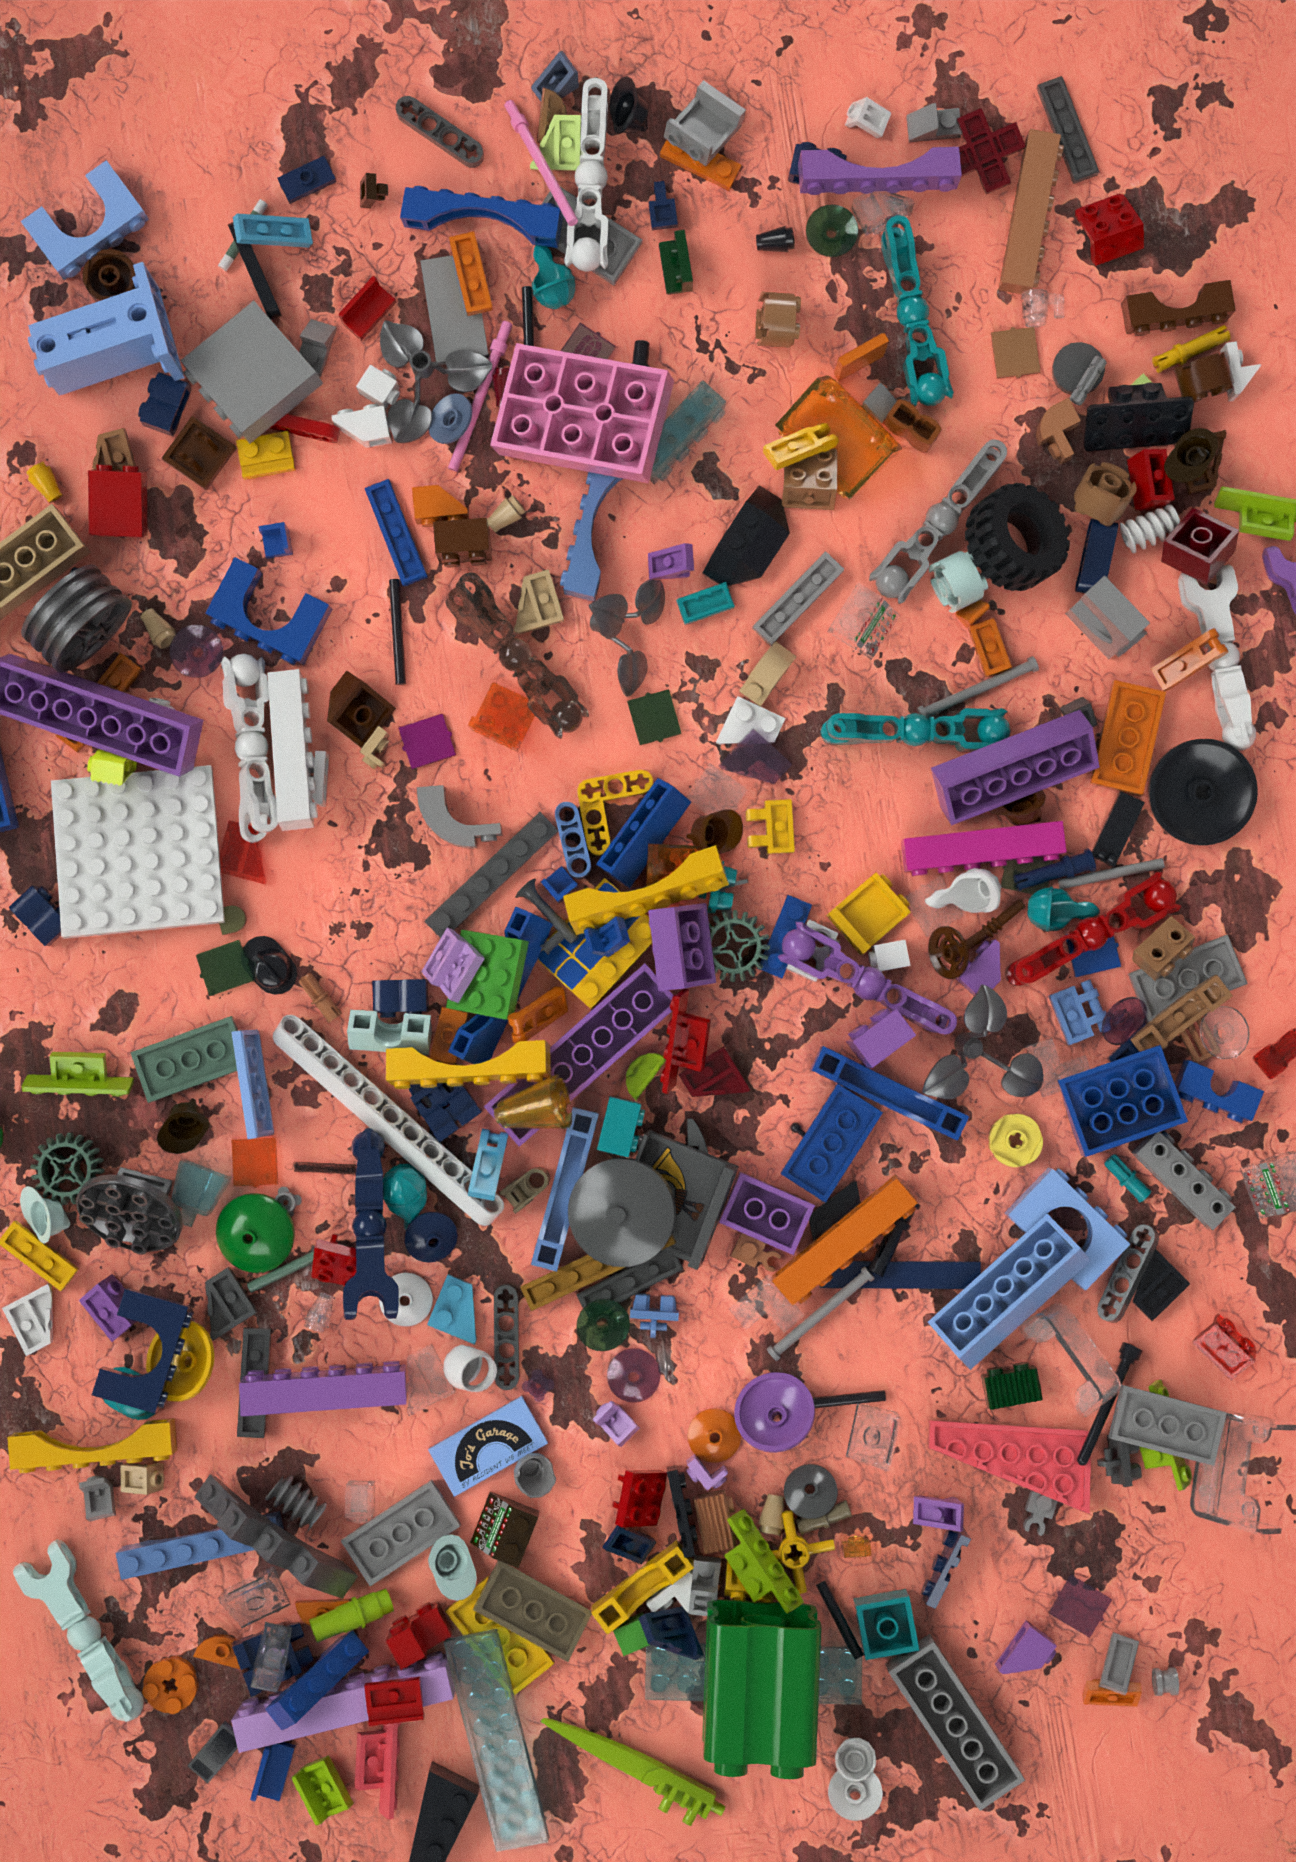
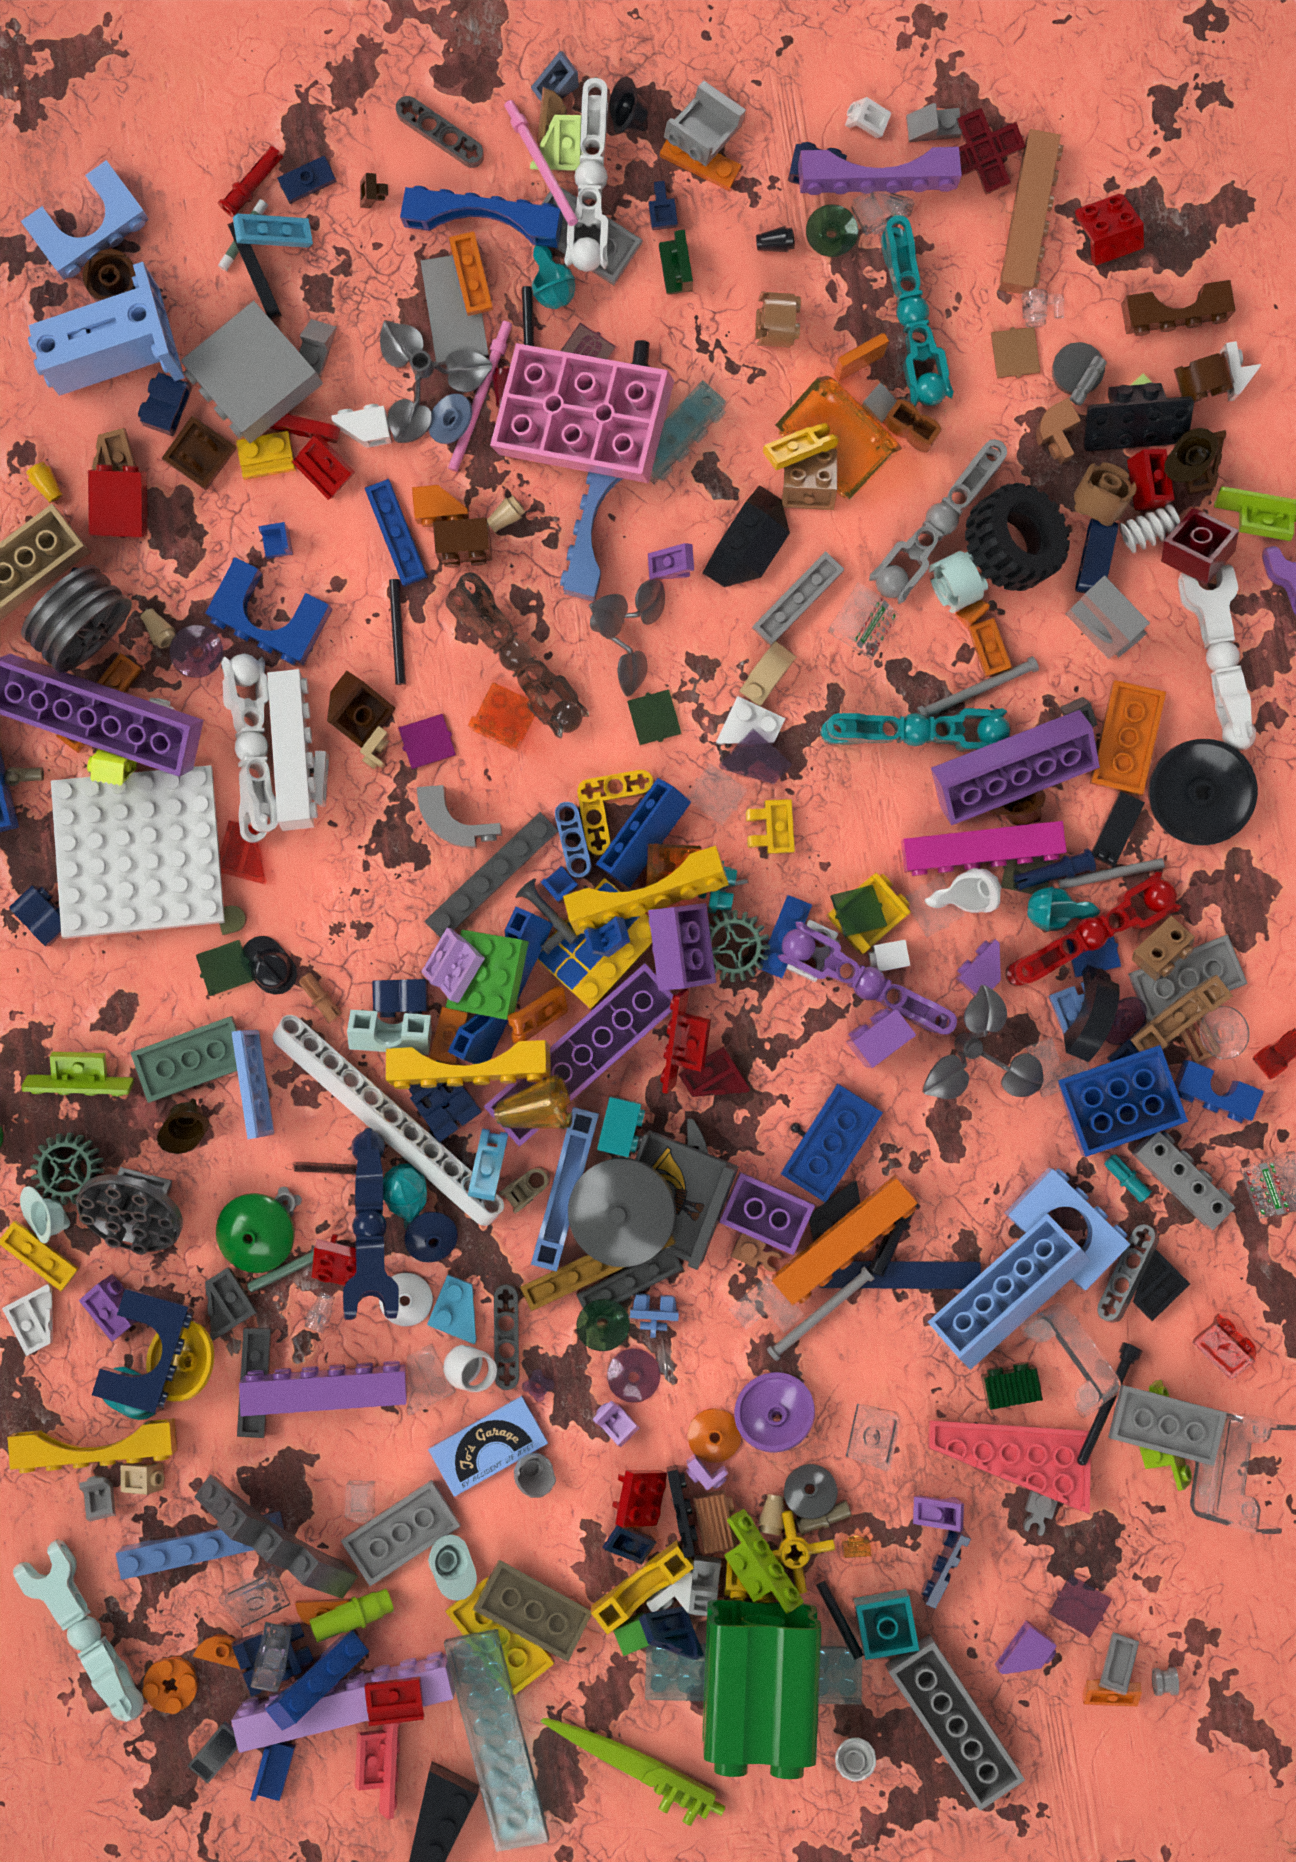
clear light blue torso [171,1159,232,1227] -> none
clear orange piece [231,1137,278,1188] -> none
light grey piece [265,1475,327,1531] -> none
lime bracket [292,1755,354,1826] -> none
red panel [338,276,396,341] -> none
white brick [356,365,400,410] -> none
red brick [386,1601,454,1670] -> none
dark brown slope [470,1491,540,1568] -> none
tan wing [514,569,564,636] -> none
lime plate [626,1053,666,1101] -> none
teal plate [676,582,735,625] -> none
reddish brown piece [686,809,743,854] -> none
blue arch [810,1046,969,1141] -> none
black bar [813,1390,886,1408] -> none
white dish [828,1771,883,1821] -> none
reddish brown dish [928,899,1025,979] -> none
light yellow plate [988,1114,1043,1167] -> none
dark grey tile [1036,76,1099,184] -> none
dark grey hips [1097,1435,1142,1487] -> none
orange plate [1151,628,1229,692] -> none
yellow pin [1152,325,1231,373] -> none
none -> dark tan arm [4,767,44,786]
none -> red pin [217,146,283,218]
none -> red plate [291,434,355,500]
none -> clear green piece [830,885,887,937]
none -> black arch [1063,965,1120,1062]

